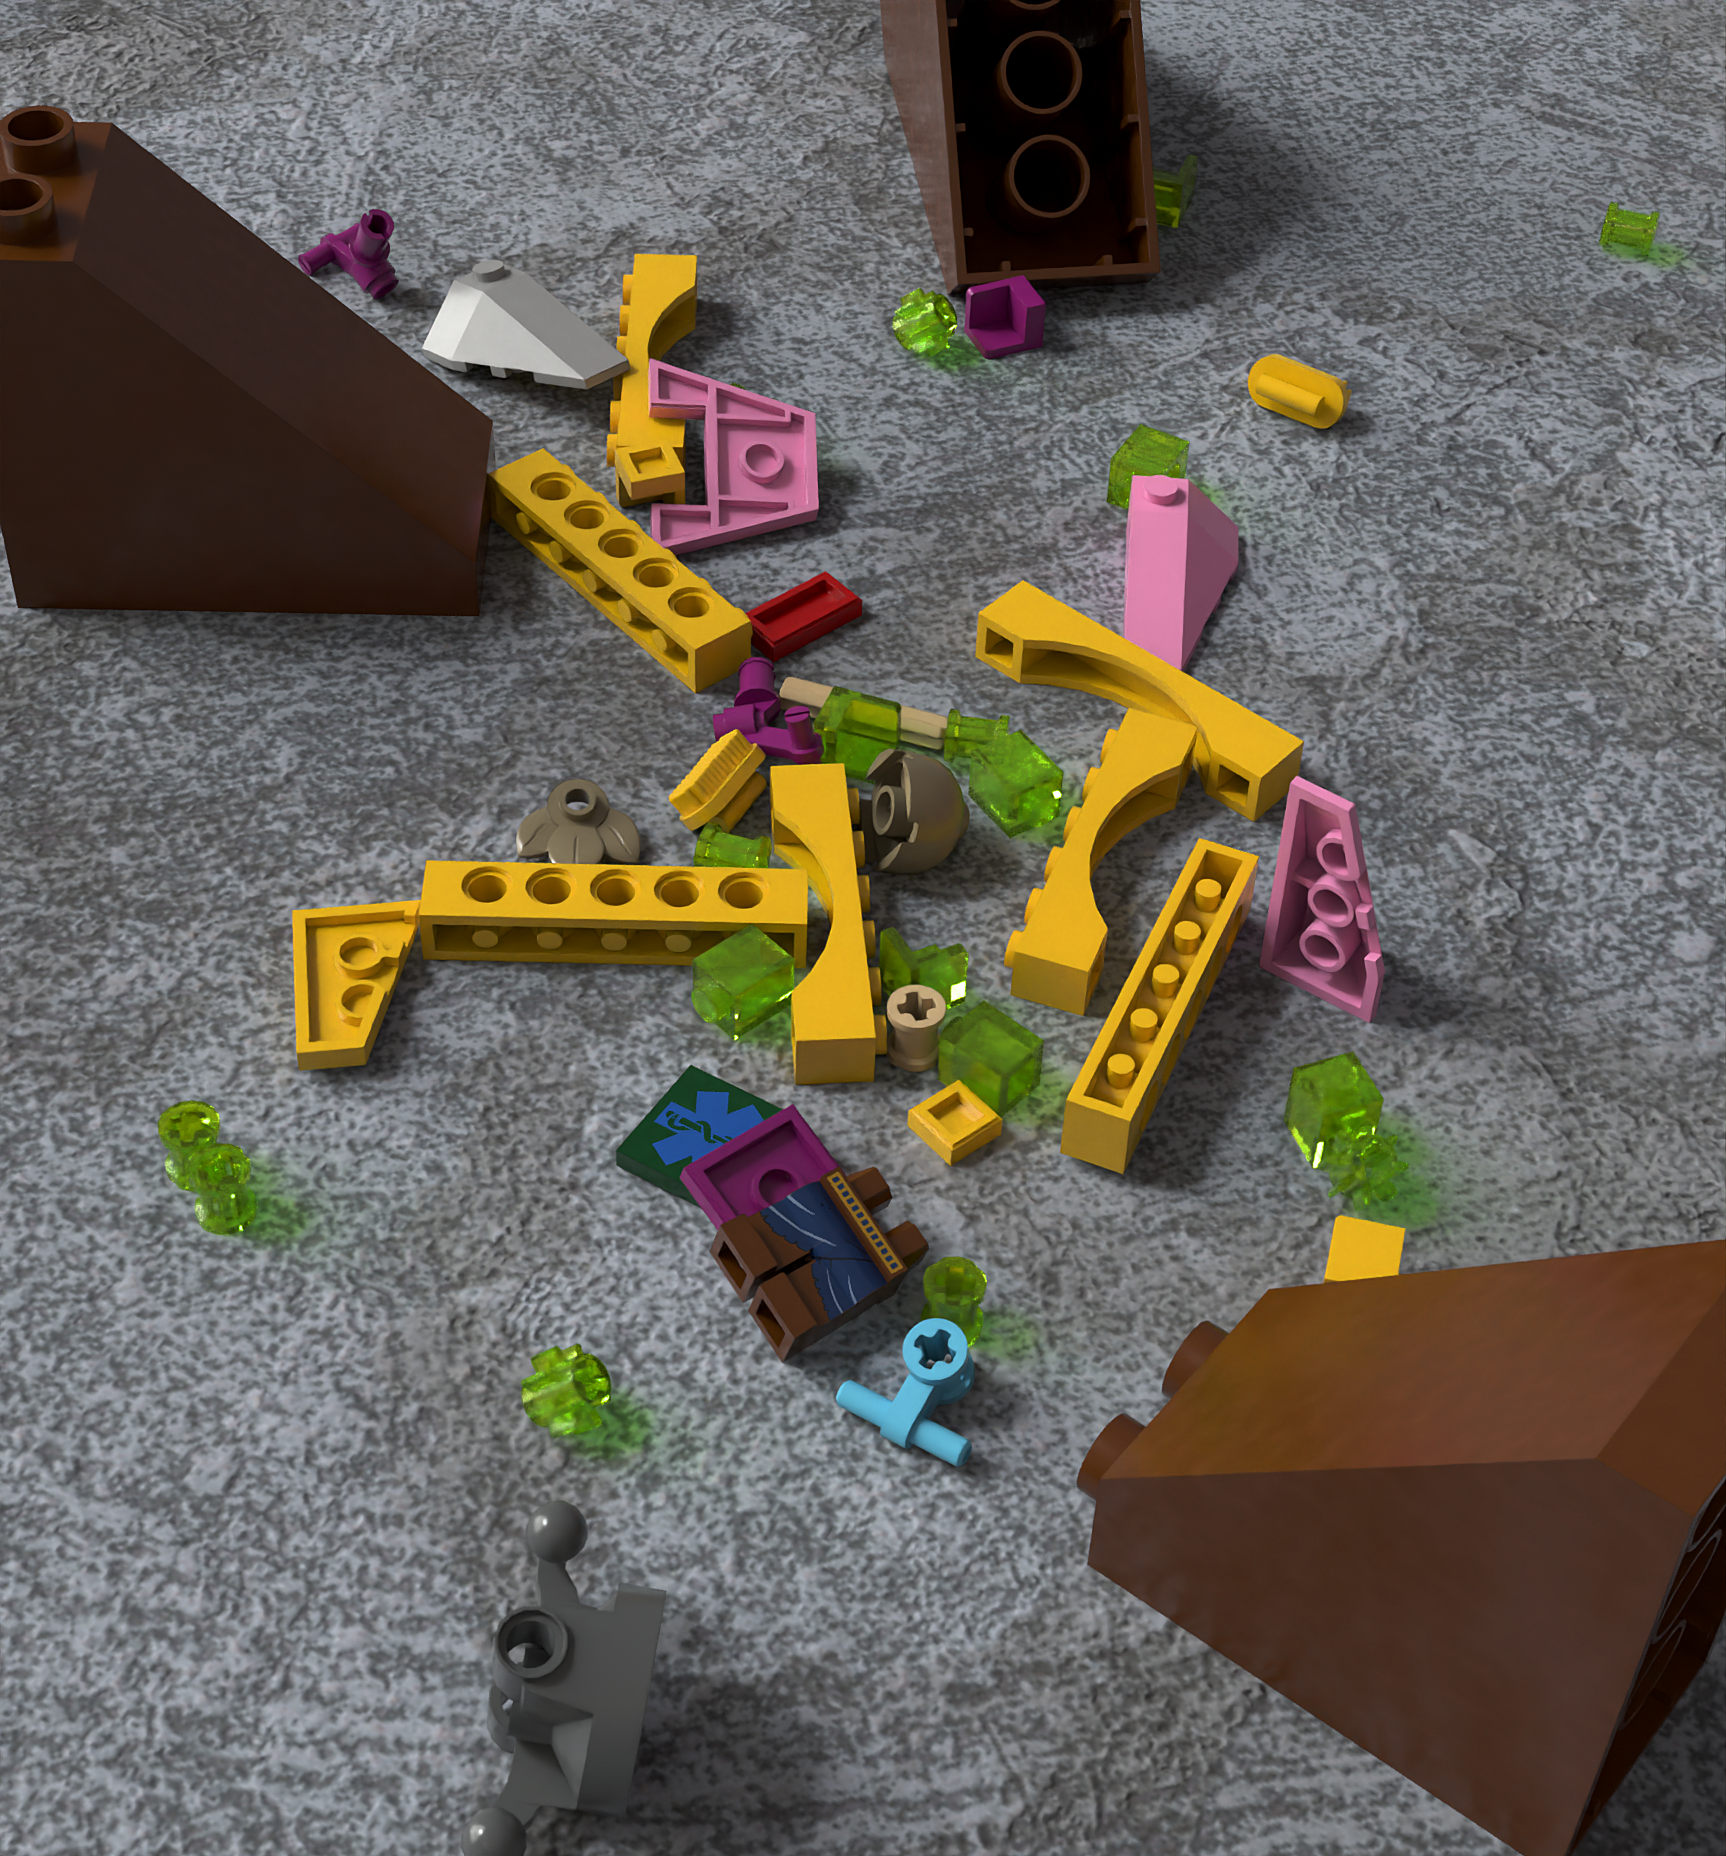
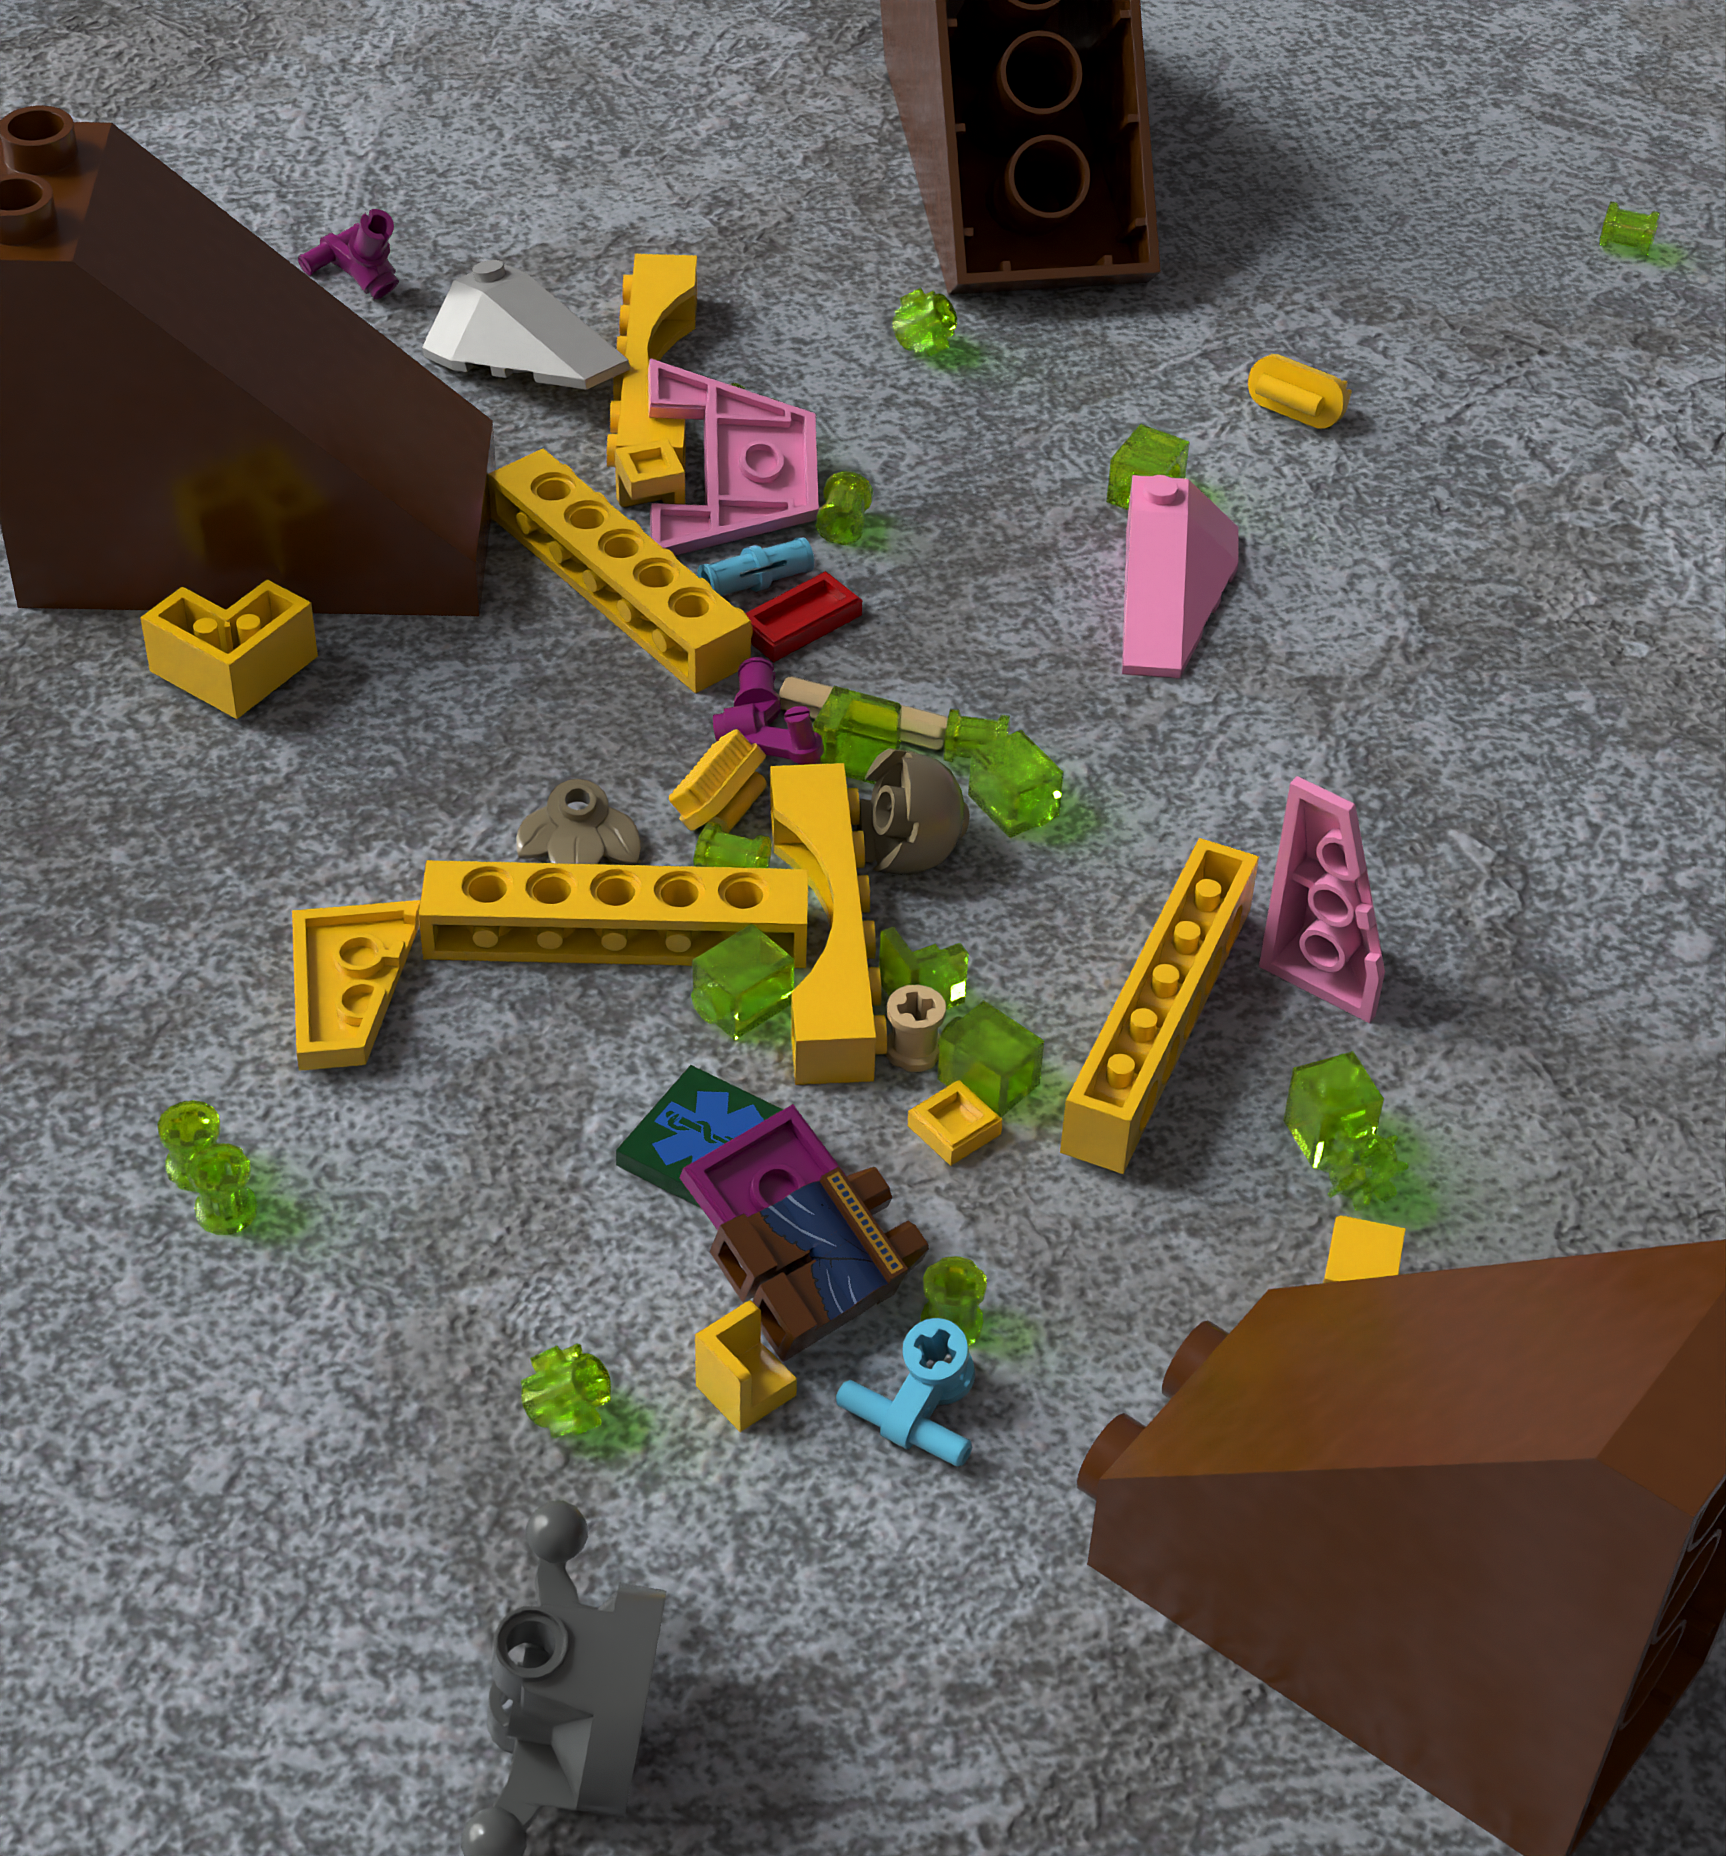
magenta panel [964,275,1046,359] -> none
yellow arch [975,580,1304,822] -> none
yellow arch [1004,708,1198,1016] -> none
clear neon green panel [1153,154,1198,228] -> none
none -> yellow brick [140,579,318,719]
none -> yellow panel [695,1300,797,1432]
none -> medium azure pin [697,537,815,596]
none -> clear neon green bush [815,471,873,545]

